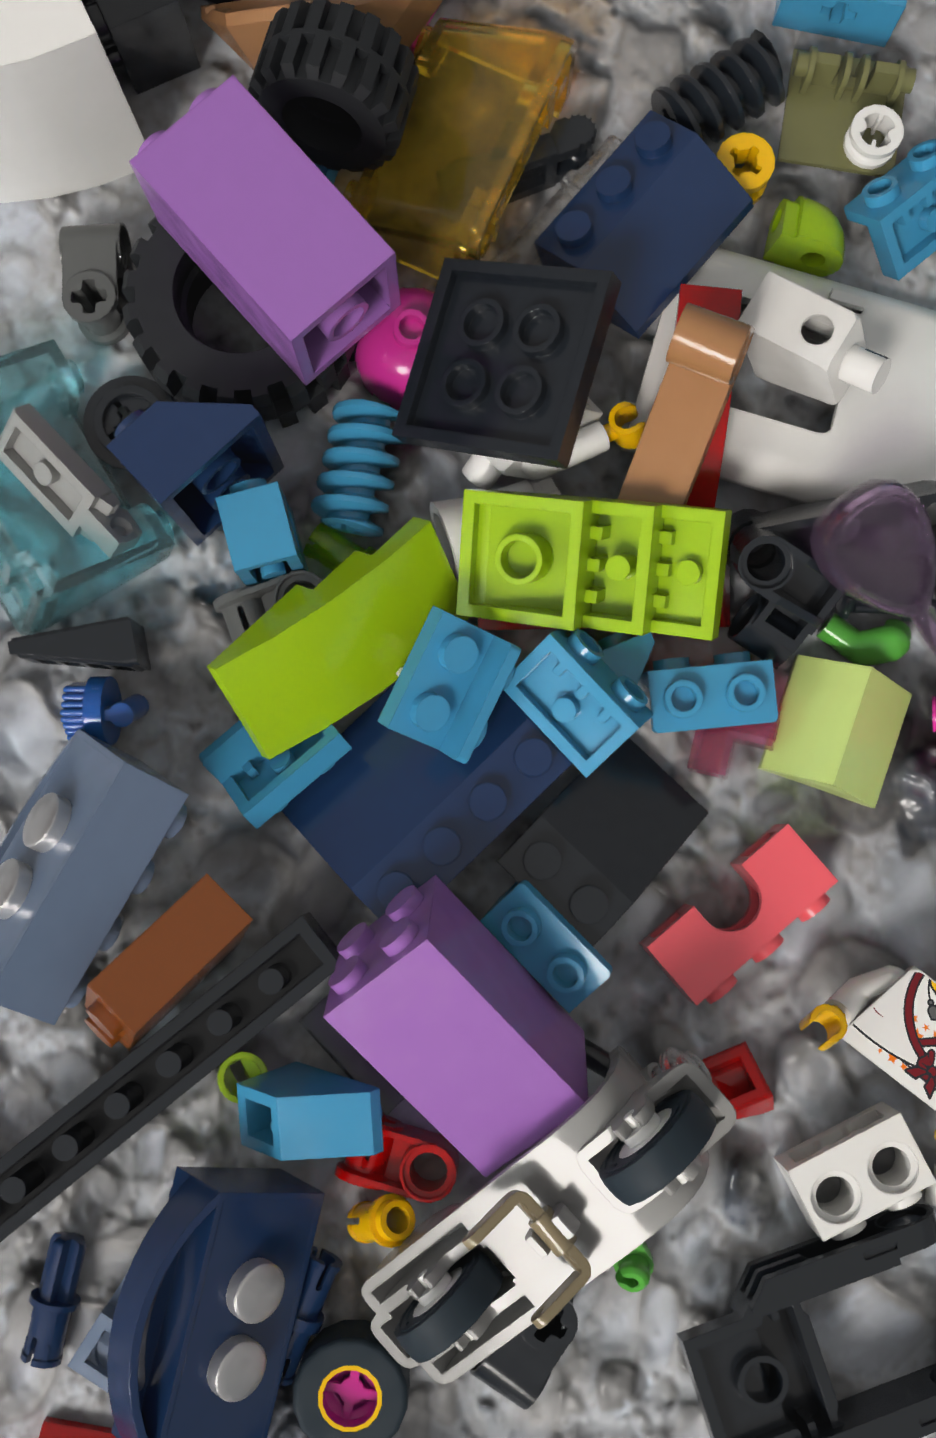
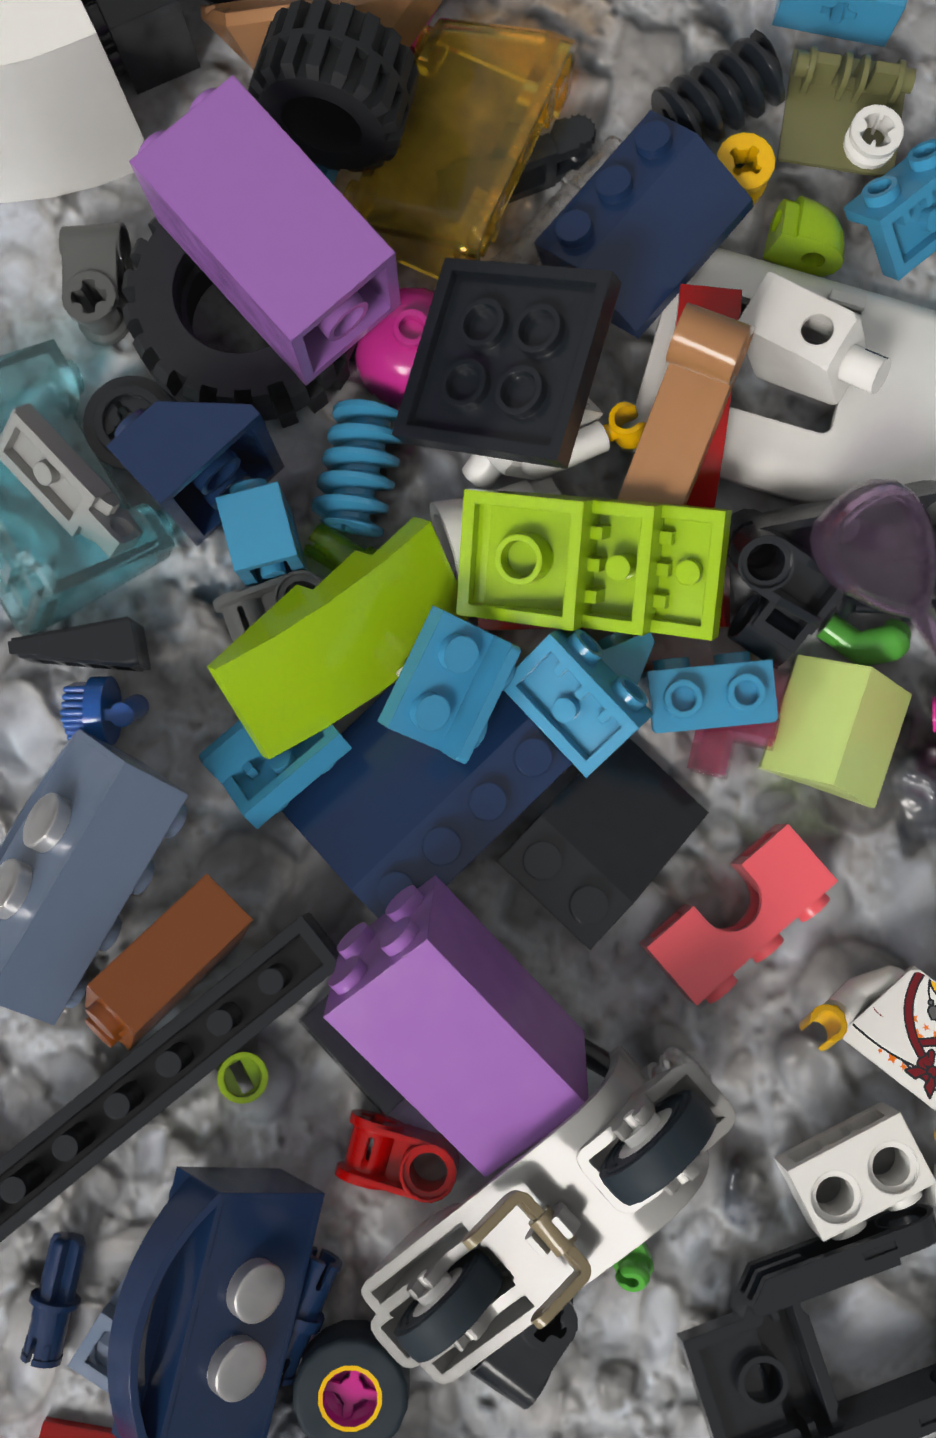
dark azure slope [236,1061,384,1161] -> none
yellow pin [347,1193,416,1248] -> none
dark azure bracket [480,880,613,1013] -> none
red slope [693,1041,774,1119] -> none

